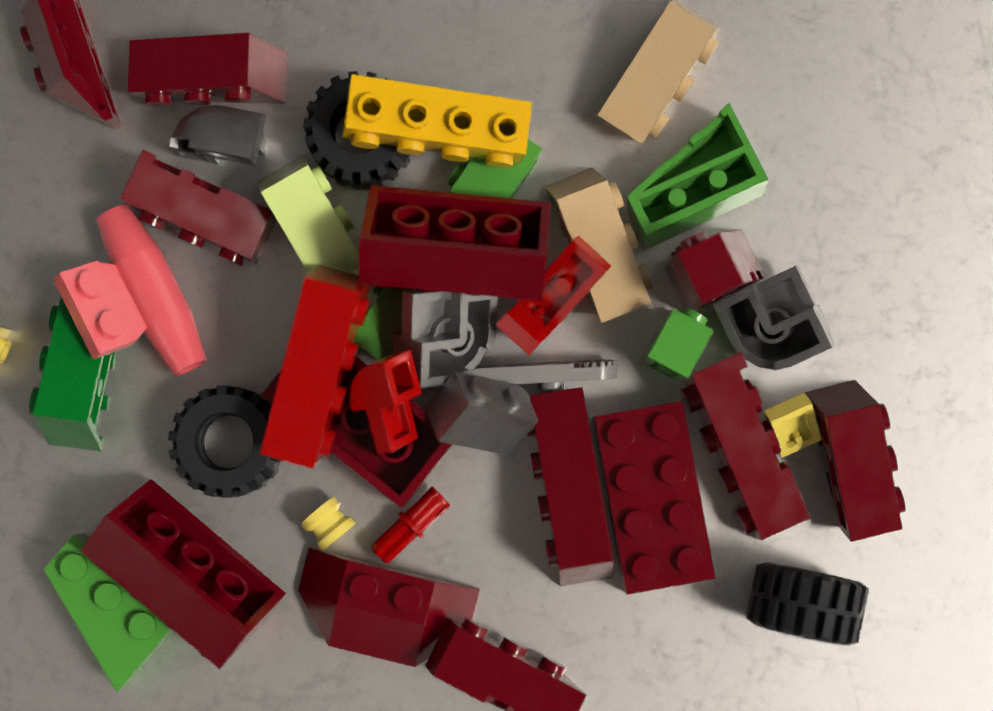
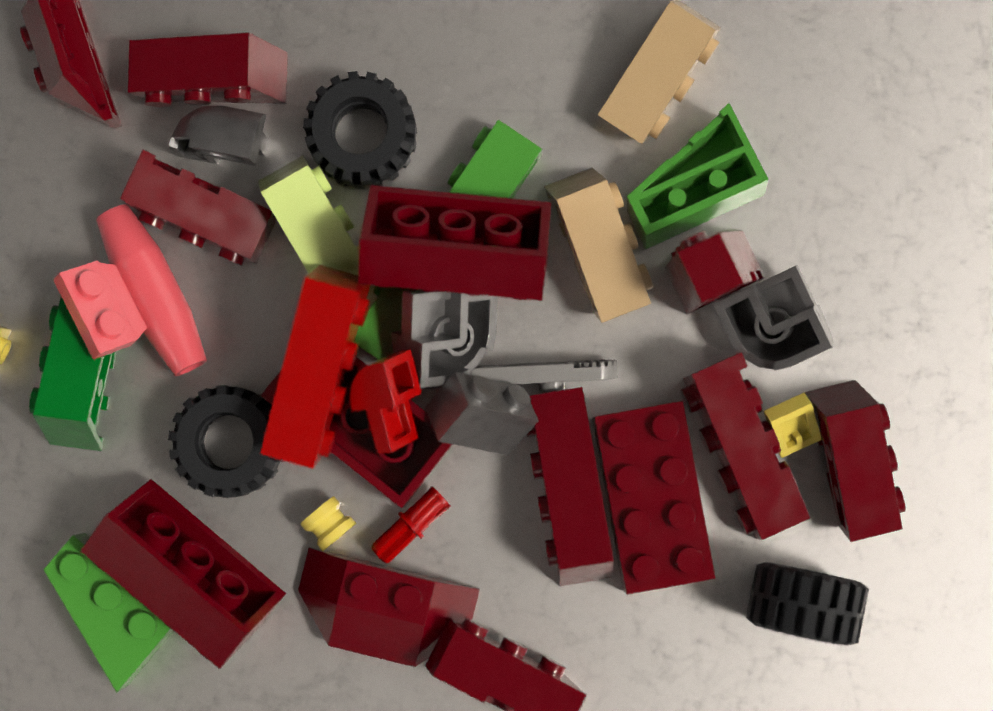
yellow brick [342,74,532,169] -> none
red bracket [496,235,611,355] -> none
bright green brick [641,307,714,383] -> none

